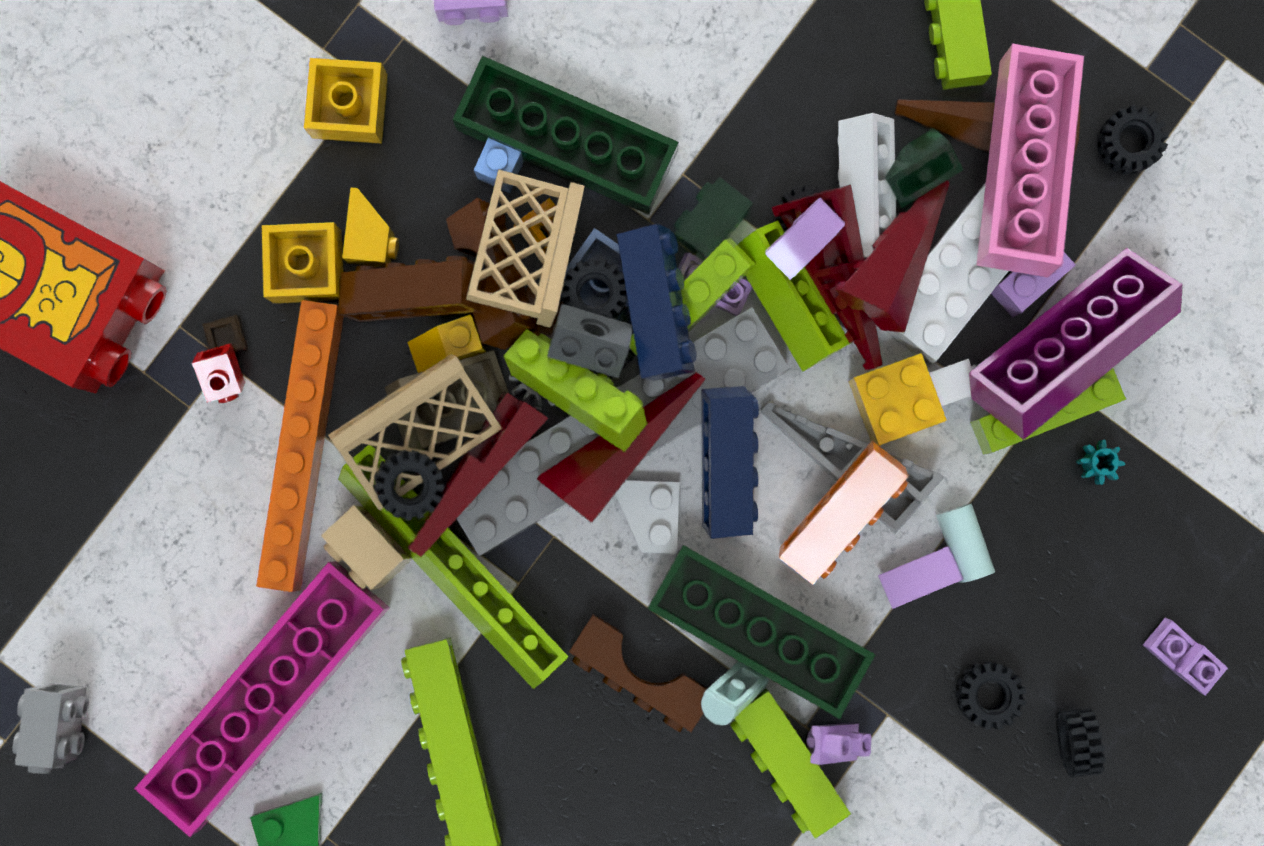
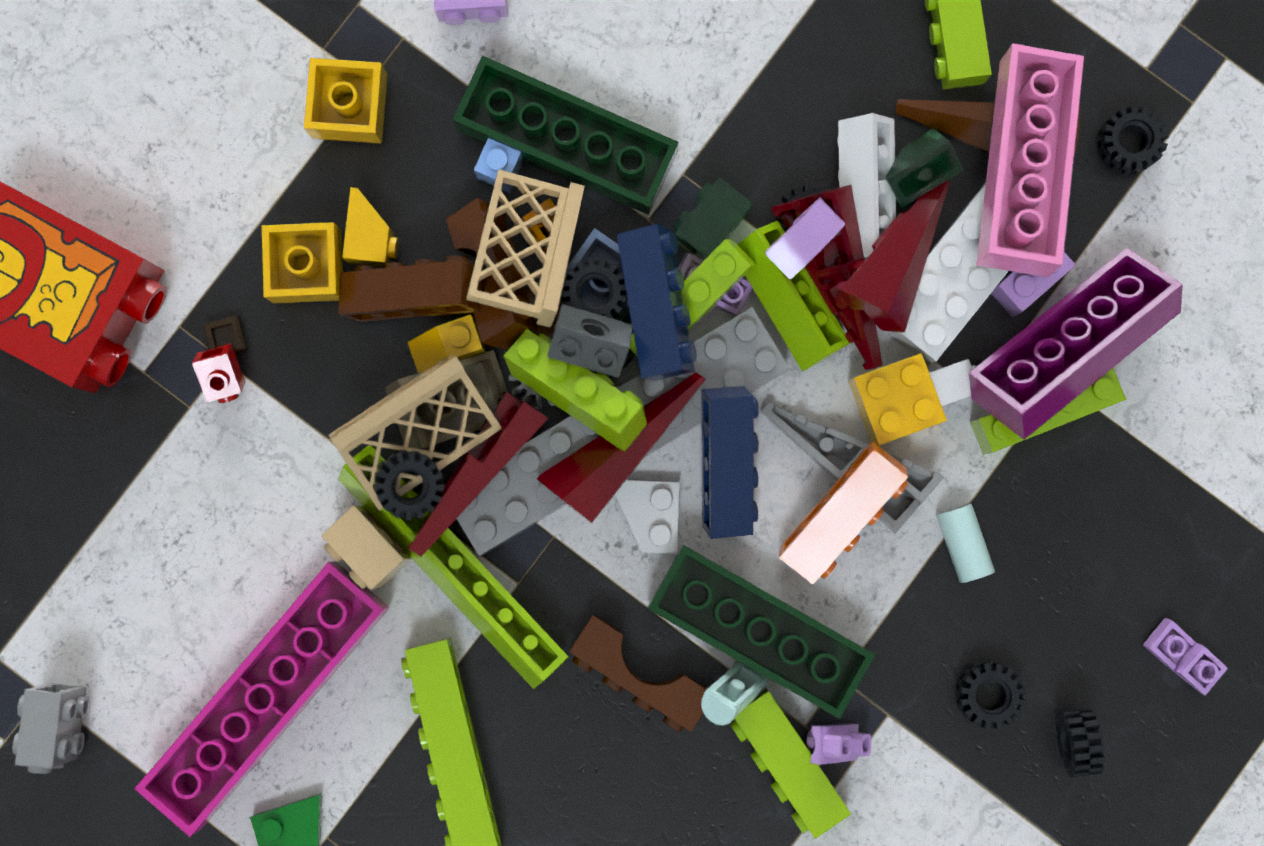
orange brick [256,300,344,592] -> none
lavender slope [878,546,963,609] -> none
teal gear [1076,440,1125,485] -> none

